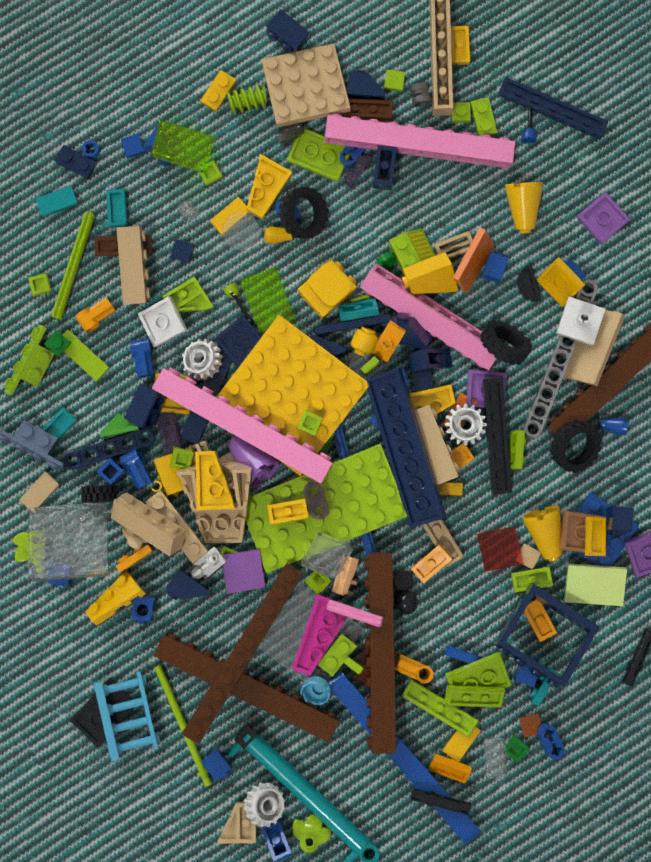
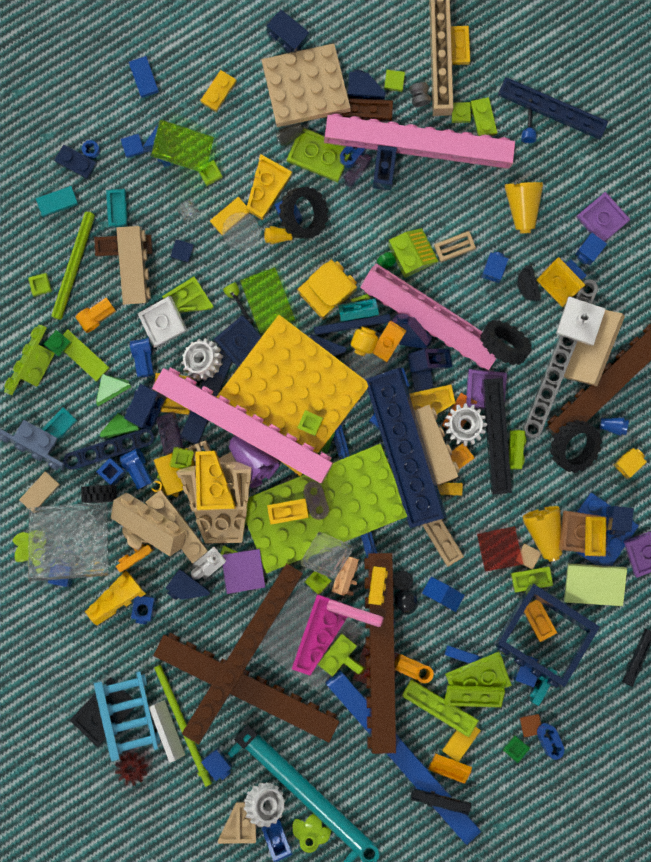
lime piece [227,84,267,114] -> none
medium azure hair [300,676,332,705] -> none
lime tile [360,356,379,376] -> none
yellow slope [402,252,458,294] -> none
light orange plate [411,543,453,583] -> none
orange tile [453,228,494,293] -> none
clear plate [484,738,507,779] -> none
none -> slope [96,374,131,406]
none -> clear red gear [115,752,148,786]
none -> blue tile [129,56,159,98]
none -> white tile [149,700,185,762]
none -> yellow piece [368,566,388,605]
none -> blue slope [422,577,465,612]
none -> blue brick [575,233,607,265]
none -> yellow brick [613,448,647,479]

